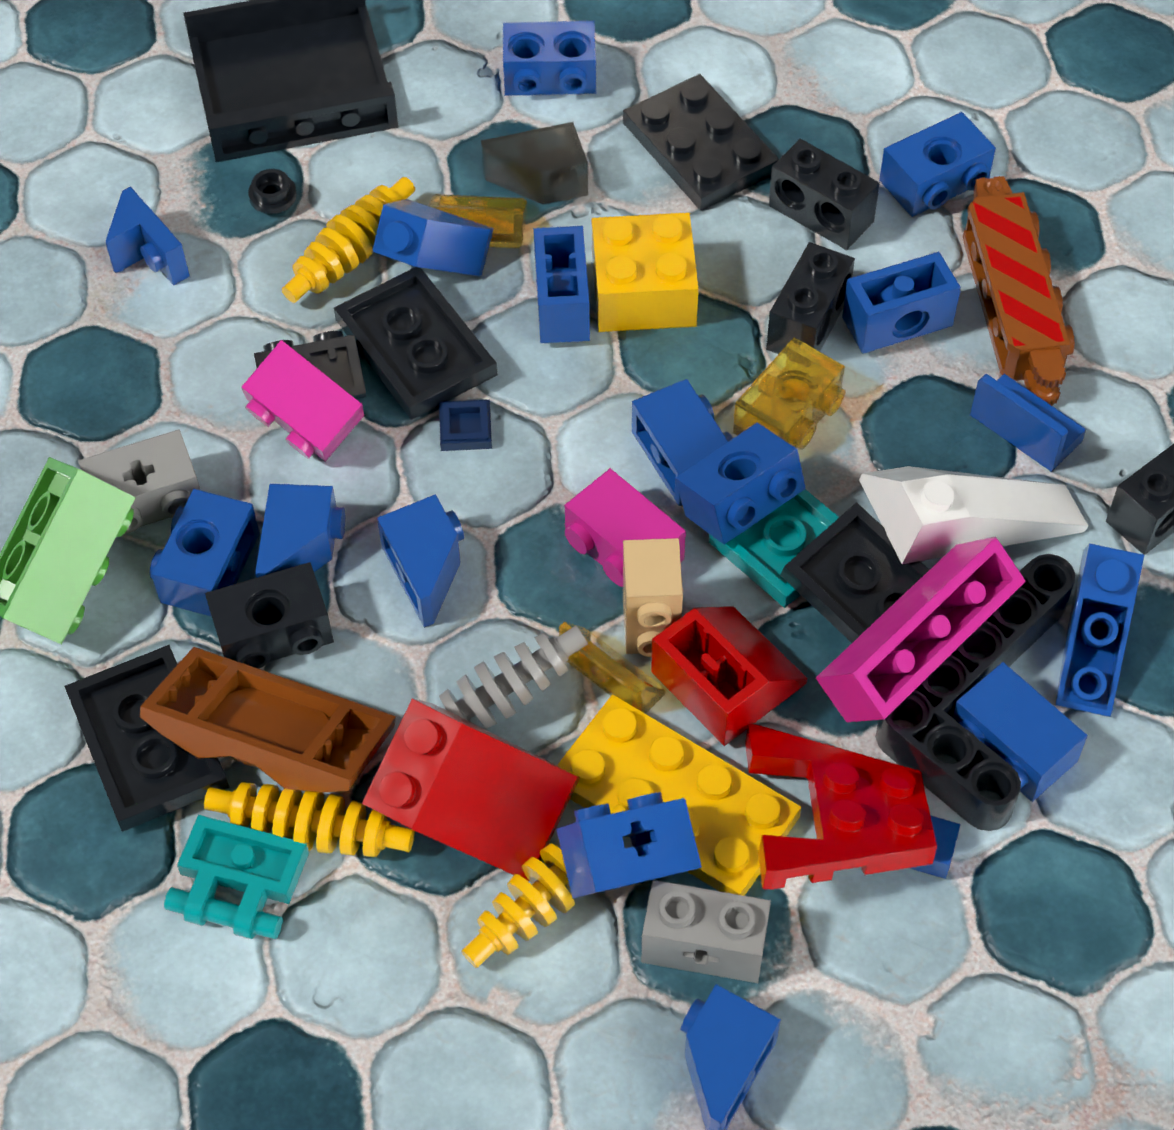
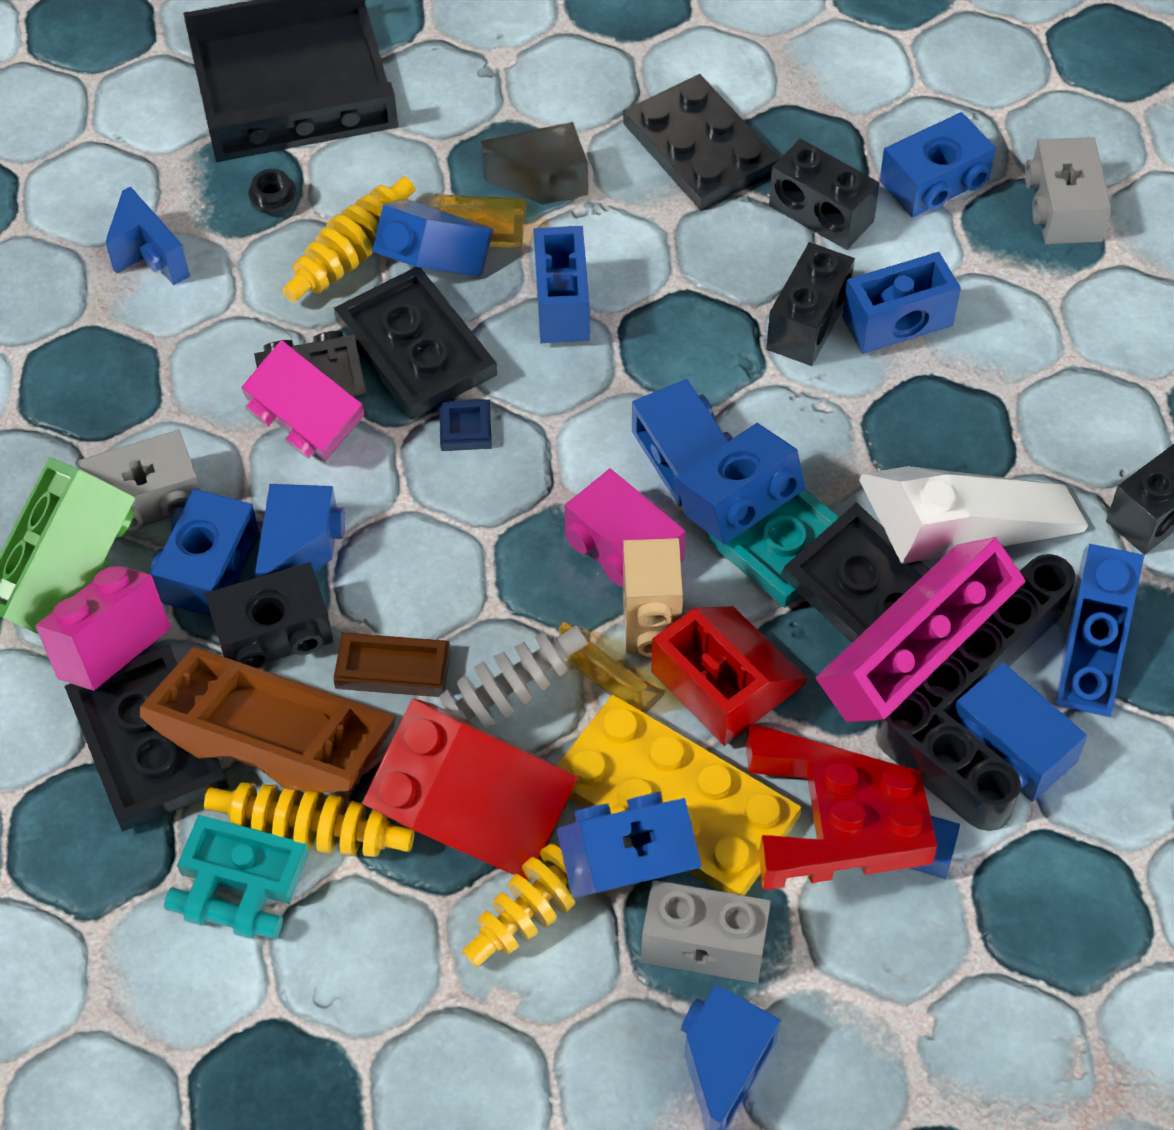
blue slope [377,494,465,628] -> none
blue brick [503,21,596,96] -> none
yellow brick [591,212,699,332] -> none
clear yellow brick [733,337,846,450] -> none
dark orange hinge [962,176,1075,406] -> none
blue panel [970,374,1086,472] -> none
none -> dark pink brick [35,565,171,691]
none -> reddish brown tile [333,632,451,697]
none -> light grey brick [1025,137,1112,244]

